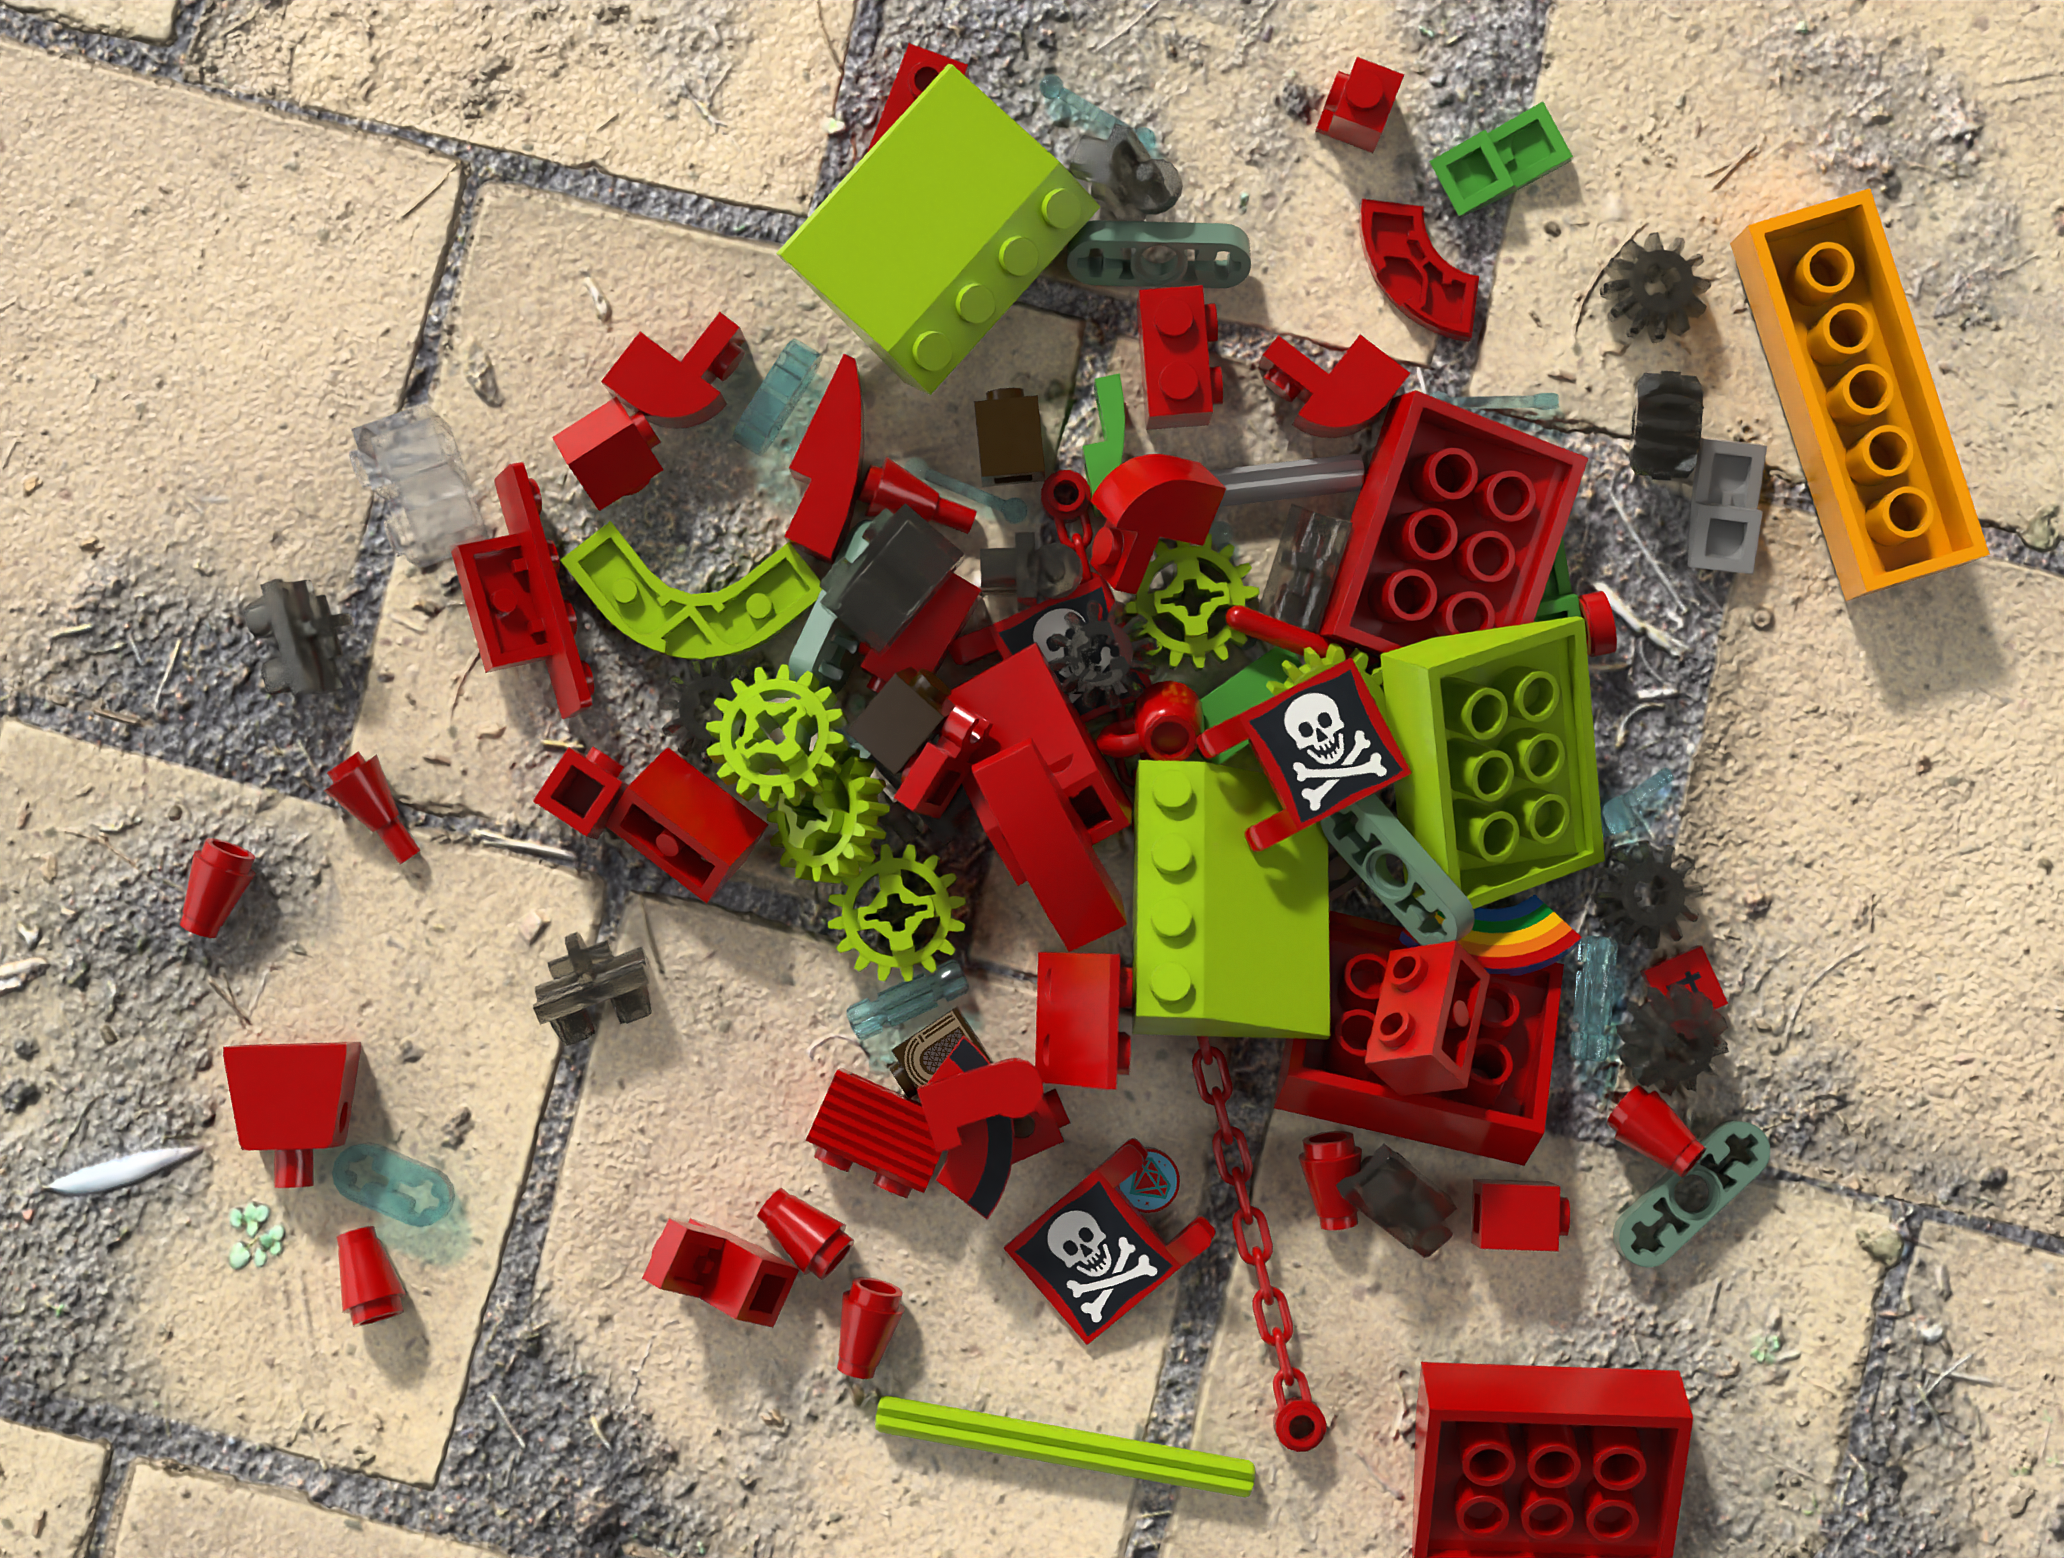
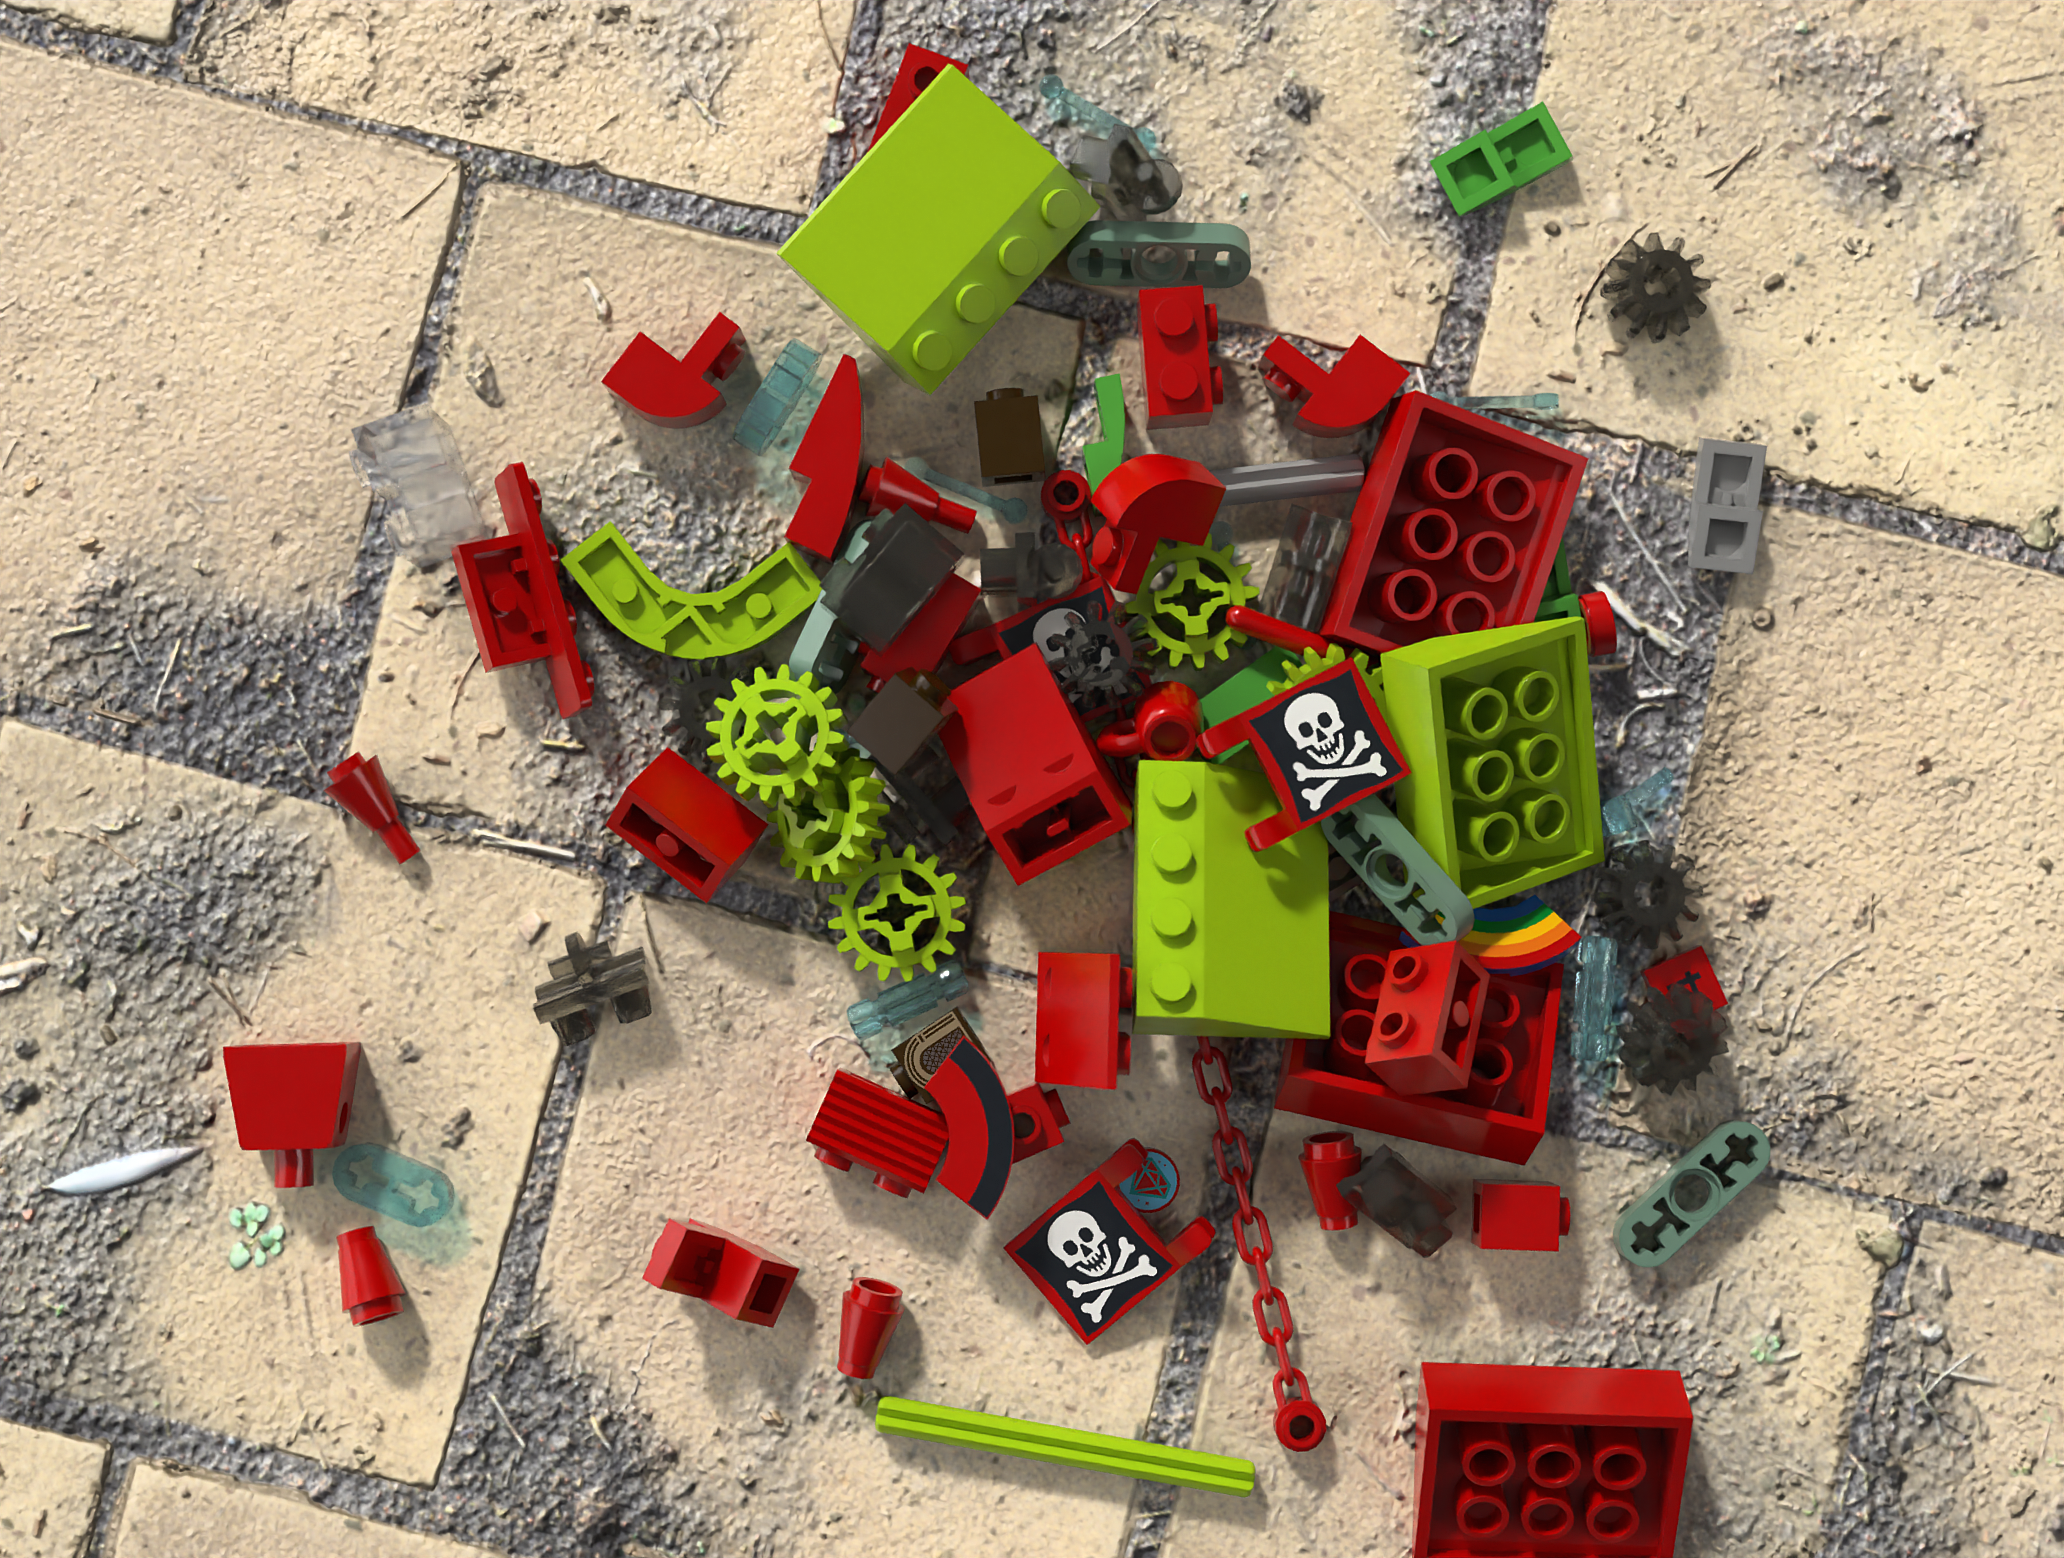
red cone [180,838,256,938] -> none
clear smoke hips [243,579,354,695] -> none
red brick [533,747,629,840] -> none
red brick [552,396,664,511] -> none
red cone [757,1188,854,1280] -> none
red plate [893,705,993,819] -> none
red leg [917,1058,1044,1153] -> none
red slope [972,737,1128,952] -> none
red brick [1315,57,1405,153] -> none
red tile [1359,198,1479,342] -> none
red cone [1606,1085,1706,1178] -> none
clear smoke gear [1629,371,1704,481] -> none
light orange brick [1730,188,1990,601] -> none

